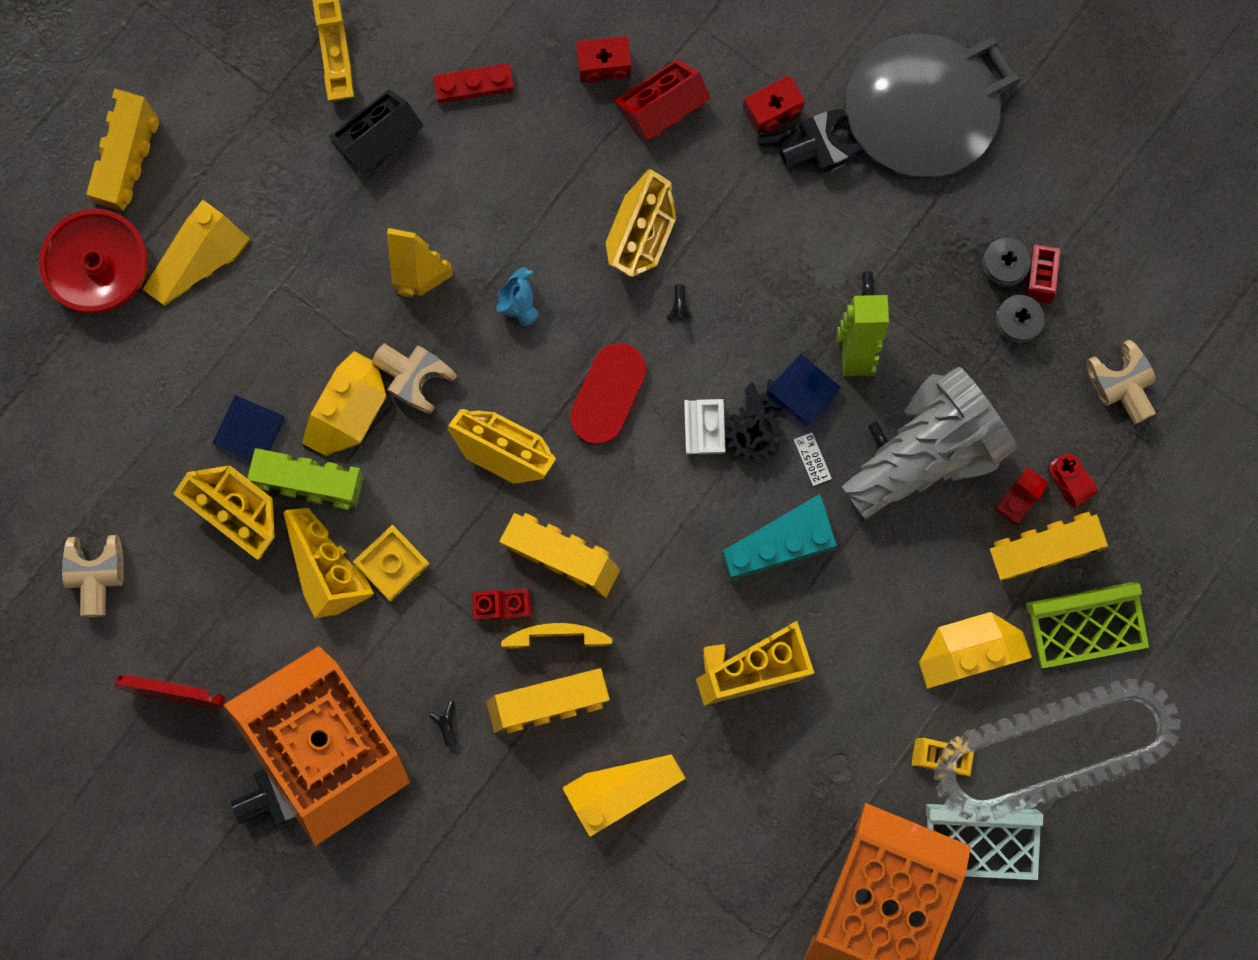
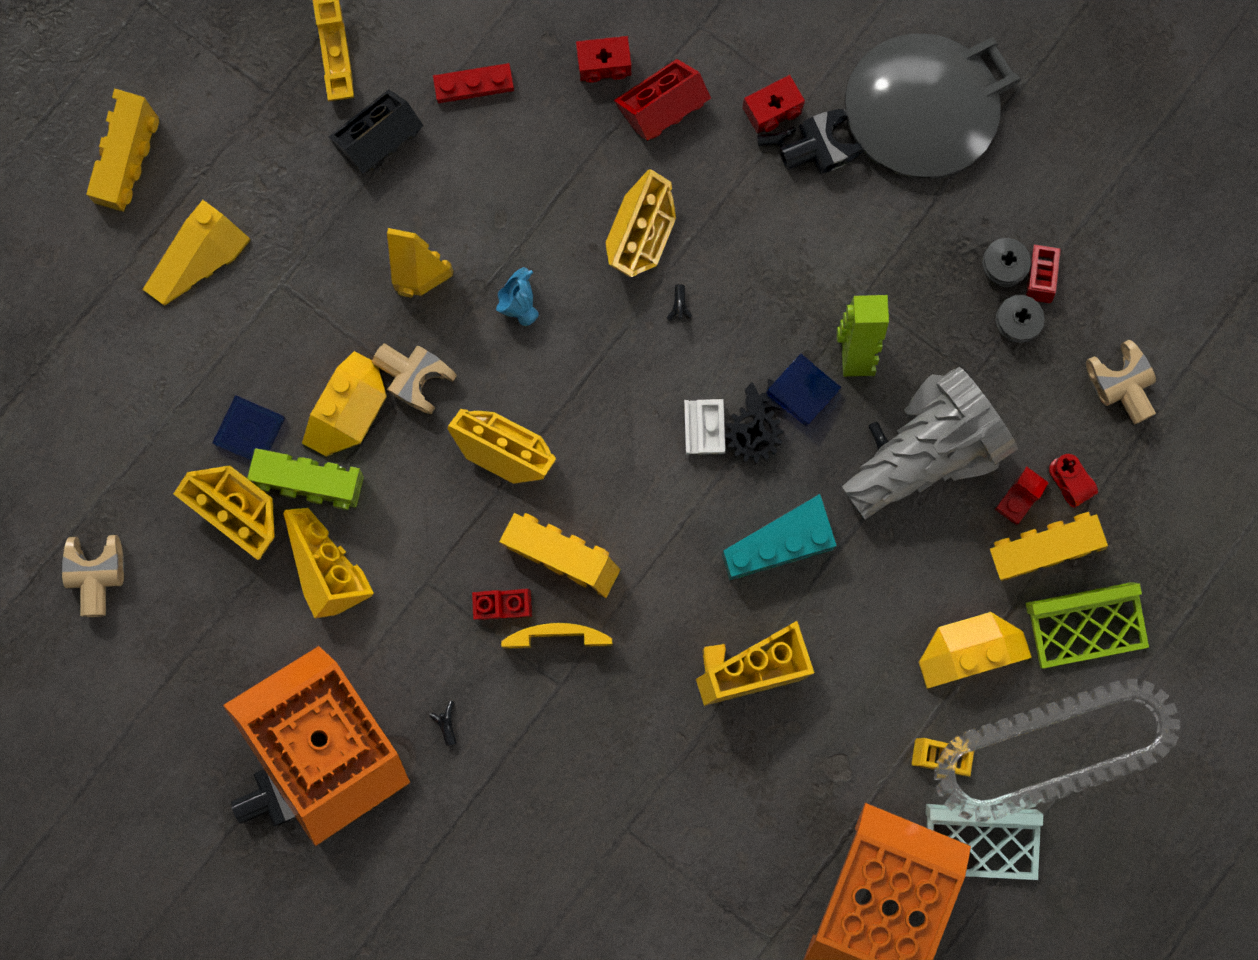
red dish [39,209,148,314] -> none
red tile [114,675,226,709] -> none
yellow plate [353,524,430,602] -> none
yellow wedge [486,668,610,734] -> none
yellow wedge [563,754,686,837] -> none
red tile [570,343,646,445] -> none
white sticker [794,433,832,486] -> none
black bar [861,271,875,296] -> none

